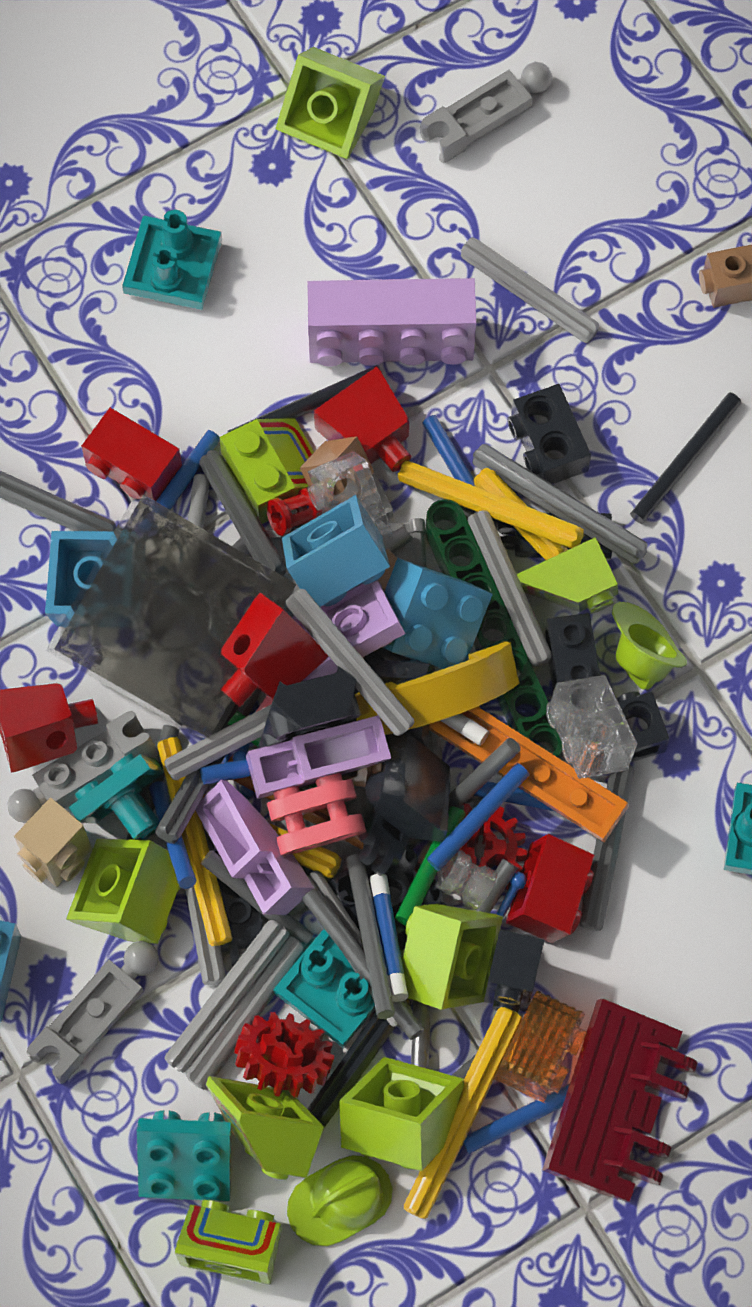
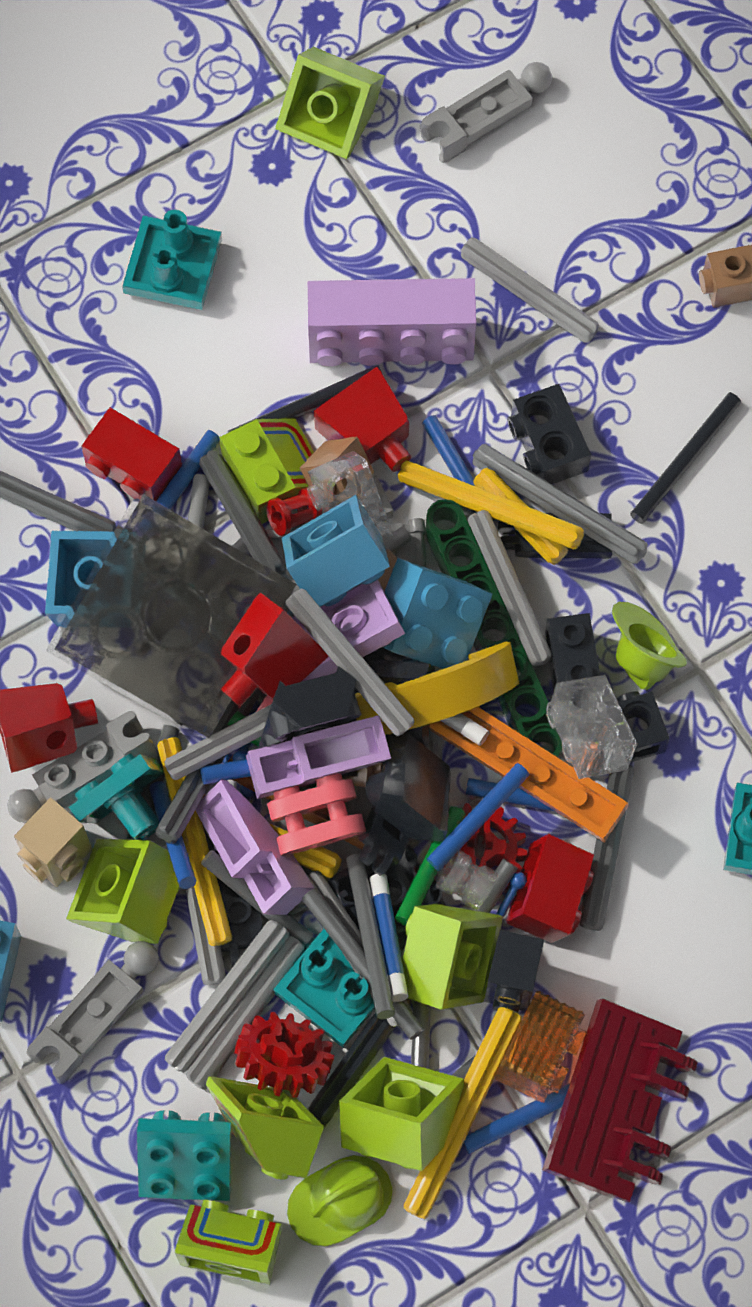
dark grey bar [448,738,521,810] -> none
lime slope [517,537,618,614] -> none

